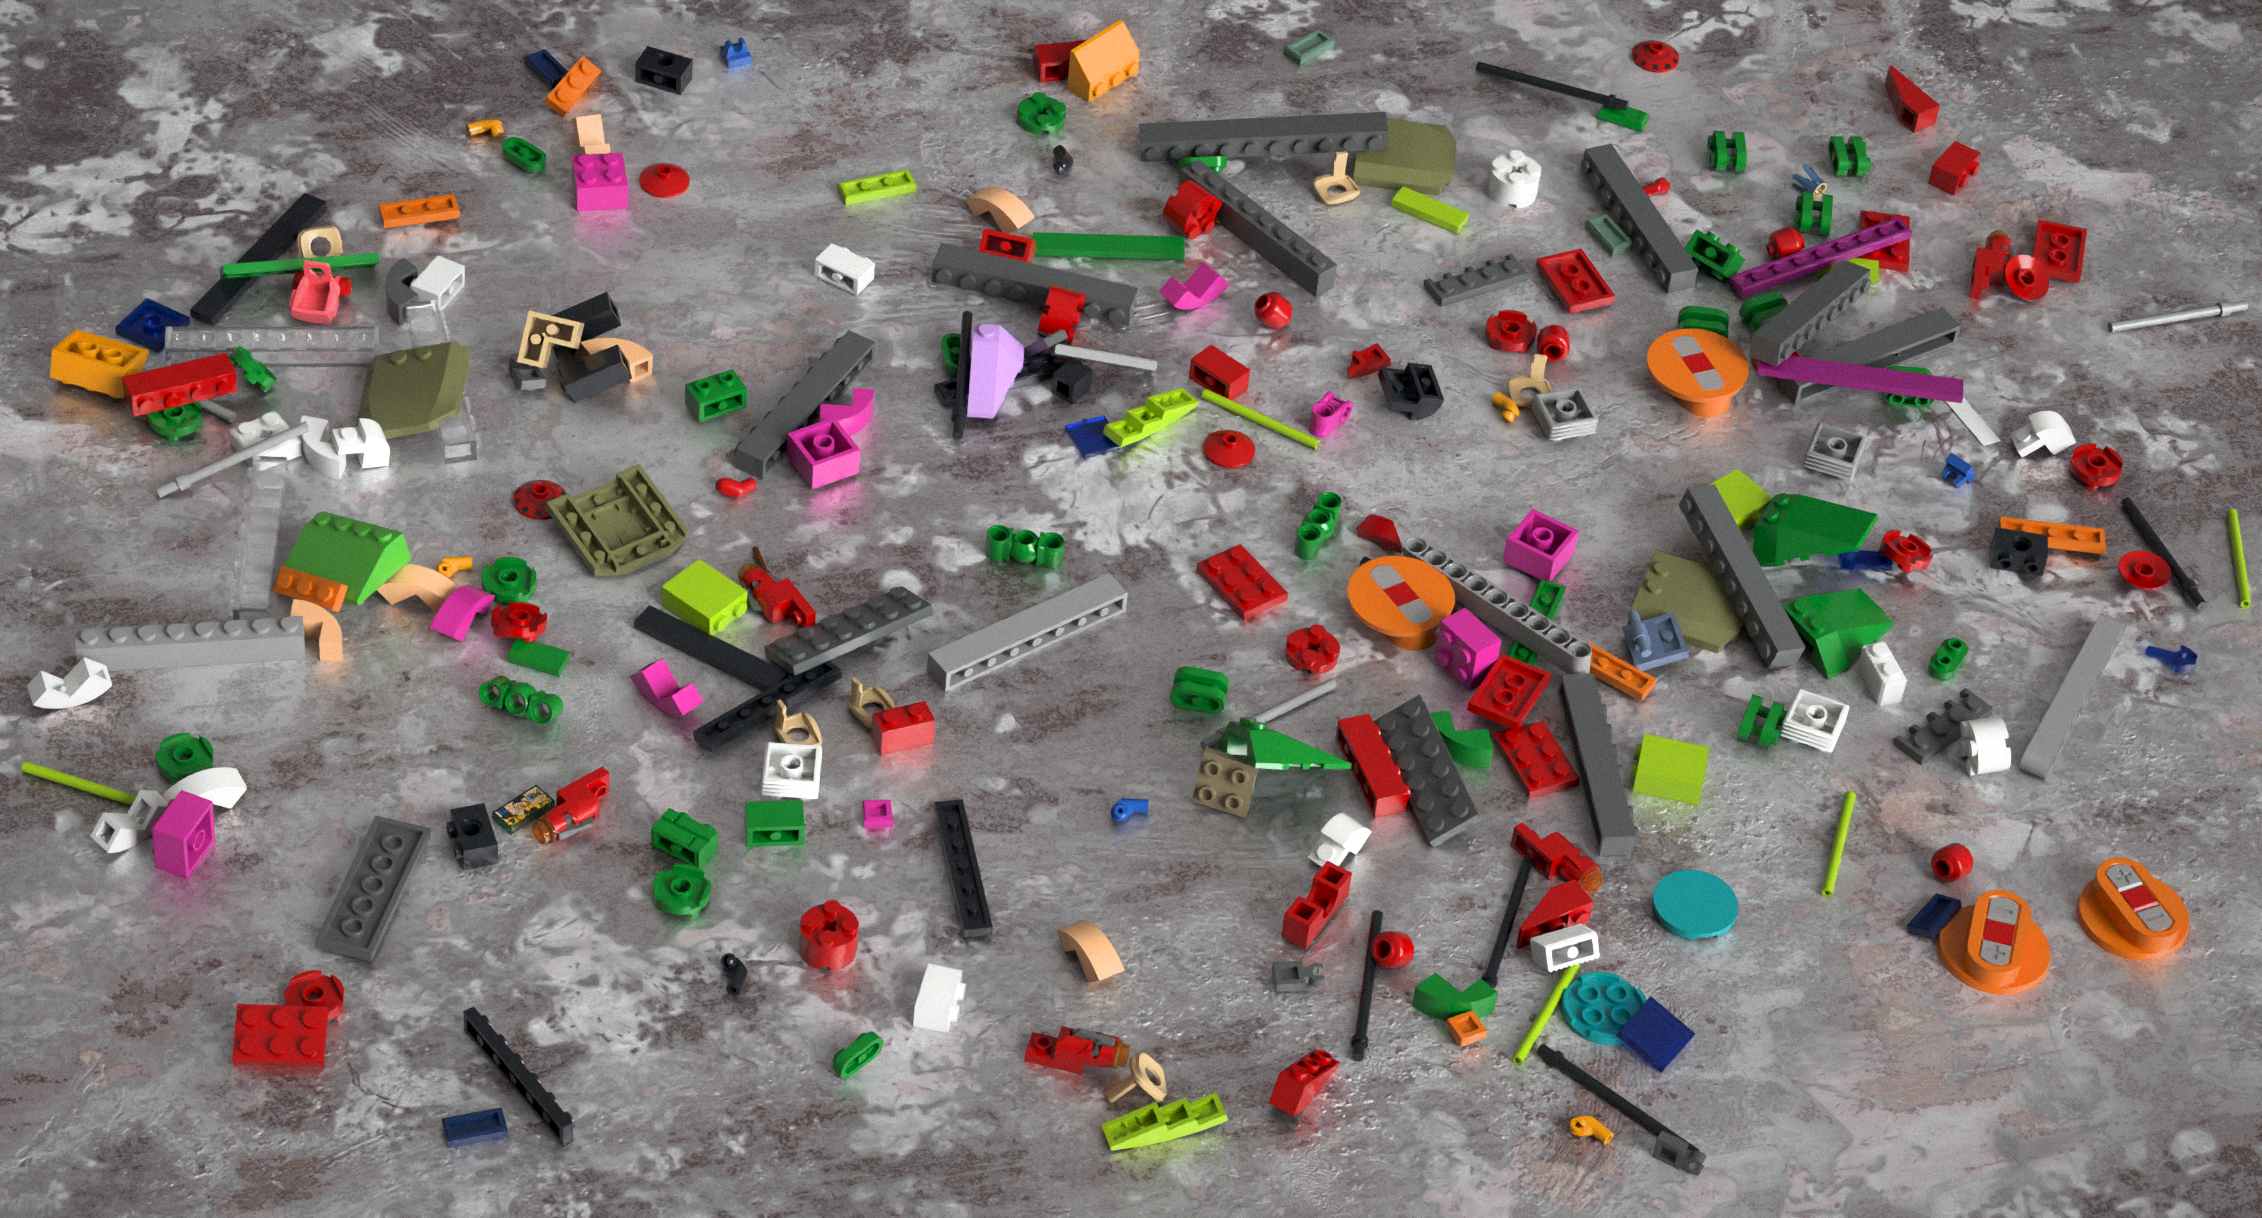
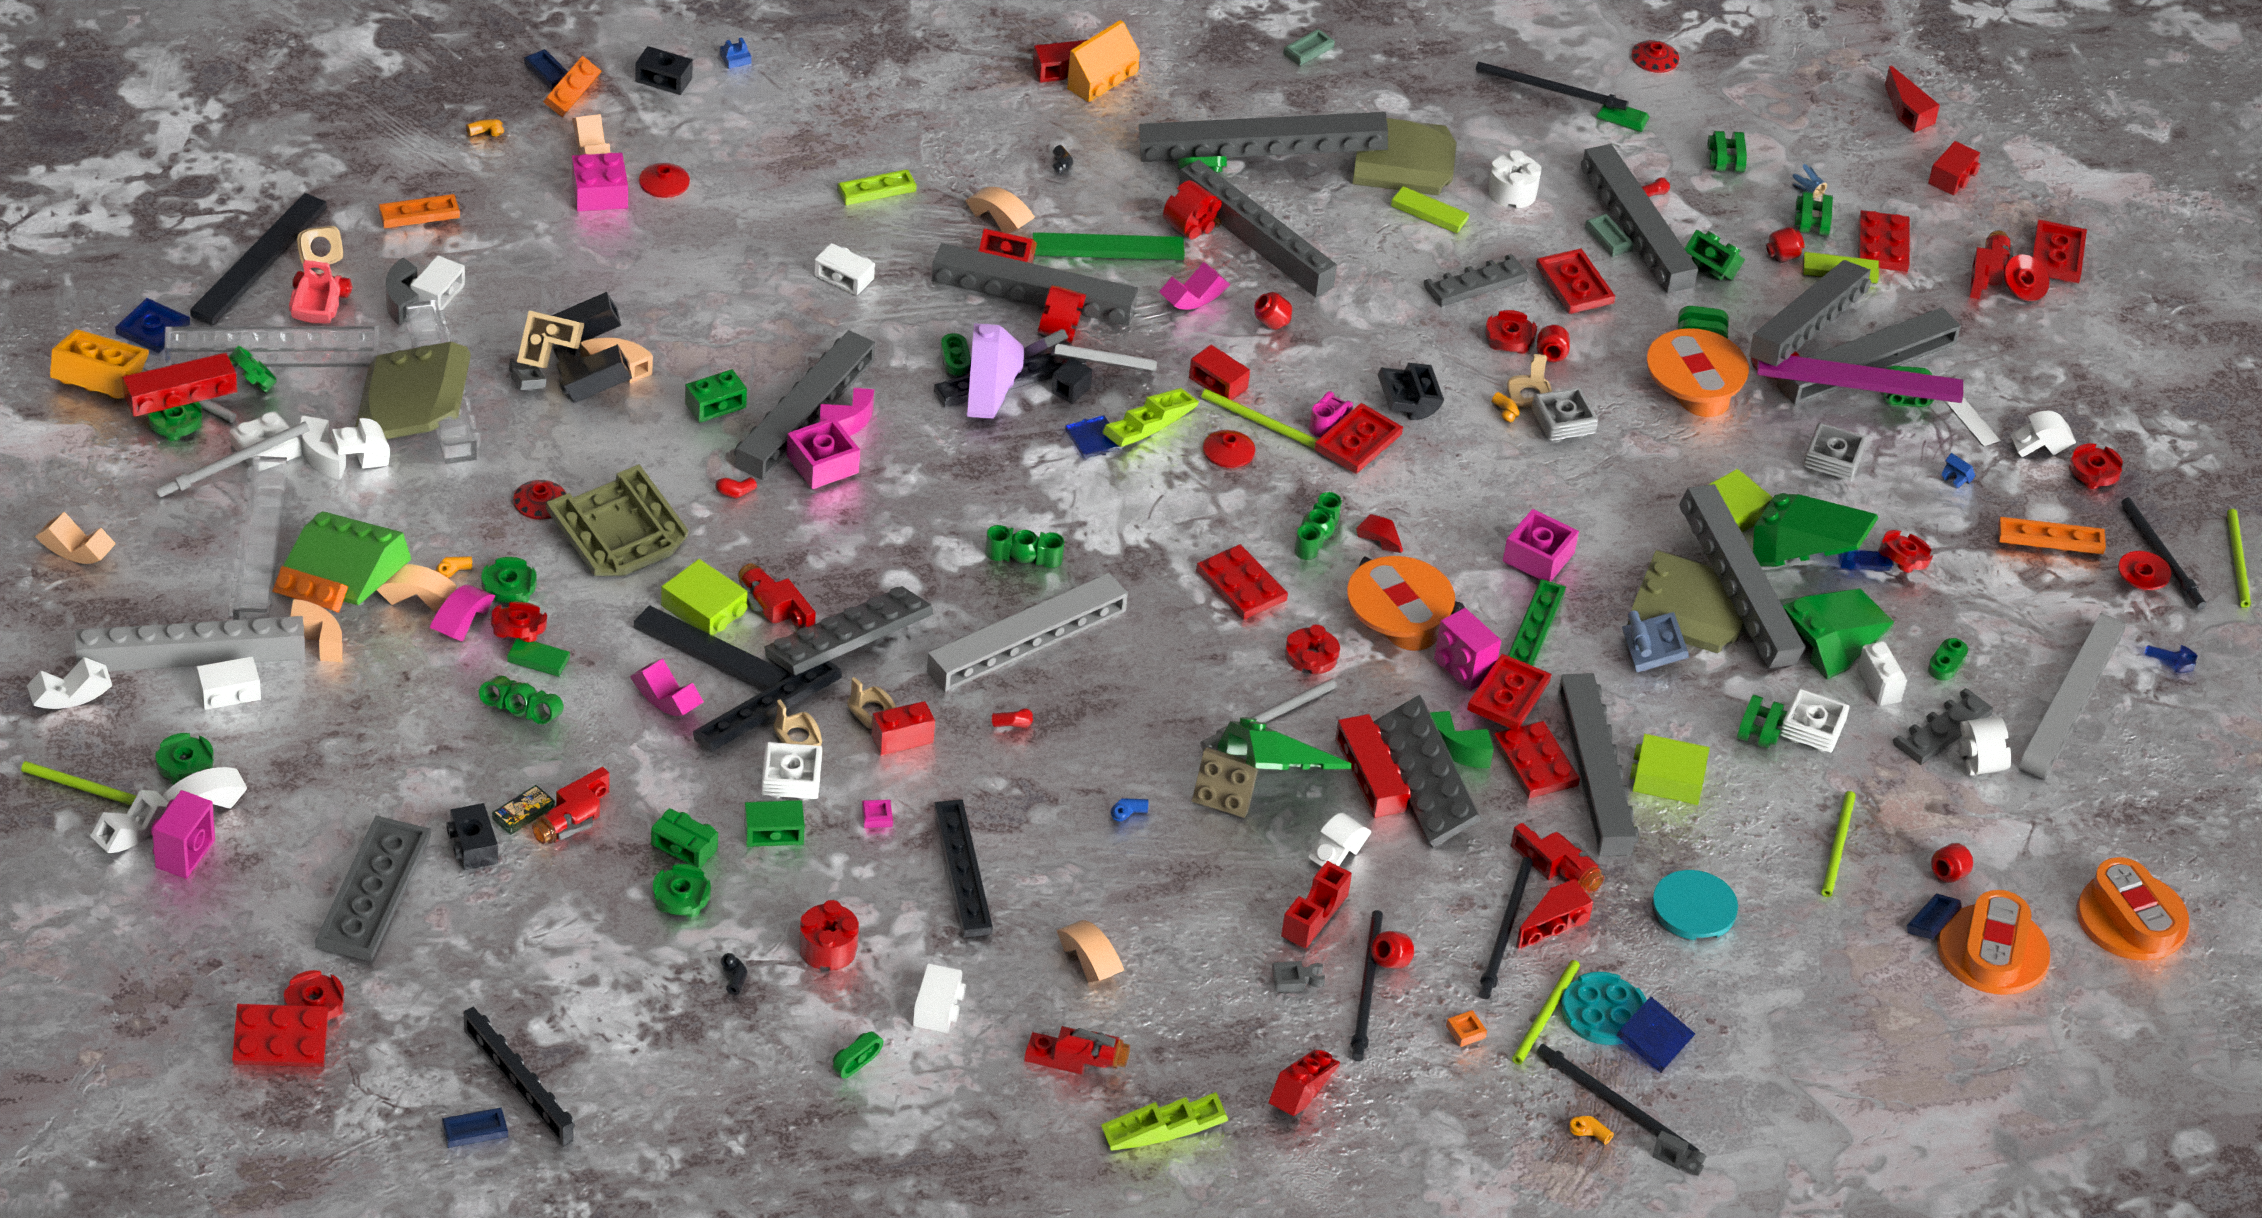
green tile [219,253,379,279] -> none
green plate [502,137,546,173] -> none
reddish brown piece [752,546,773,578] -> none
black bar [951,311,973,439] -> none
green plate [1017,92,1066,134] -> none
tan piece [1106,1053,1167,1104] -> none
green brick [1170,666,1229,714] -> none
tan piece [1312,151,1360,205] -> none
red slope [1347,343,1391,378] -> none
light grey beam [1403,537,1592,674] -> none
green brick [1412,972,1498,1021] -> none
white brick [1530,924,1600,973] -> none
orange plate [1587,641,1657,701] -> none
magenta tile [1728,217,1912,298] -> none
green brick [1739,292,1789,333] -> none
green brick [1828,136,1871,177] -> none
black brick [1990,527,2048,576] -> none
light grey bar [2108,300,2248,333] -> none
none -> light nougat brick [35,512,116,564]
none -> white brick [197,657,261,710]
none -> red arm [992,708,1033,728]
none -> red plate [1314,403,1403,474]

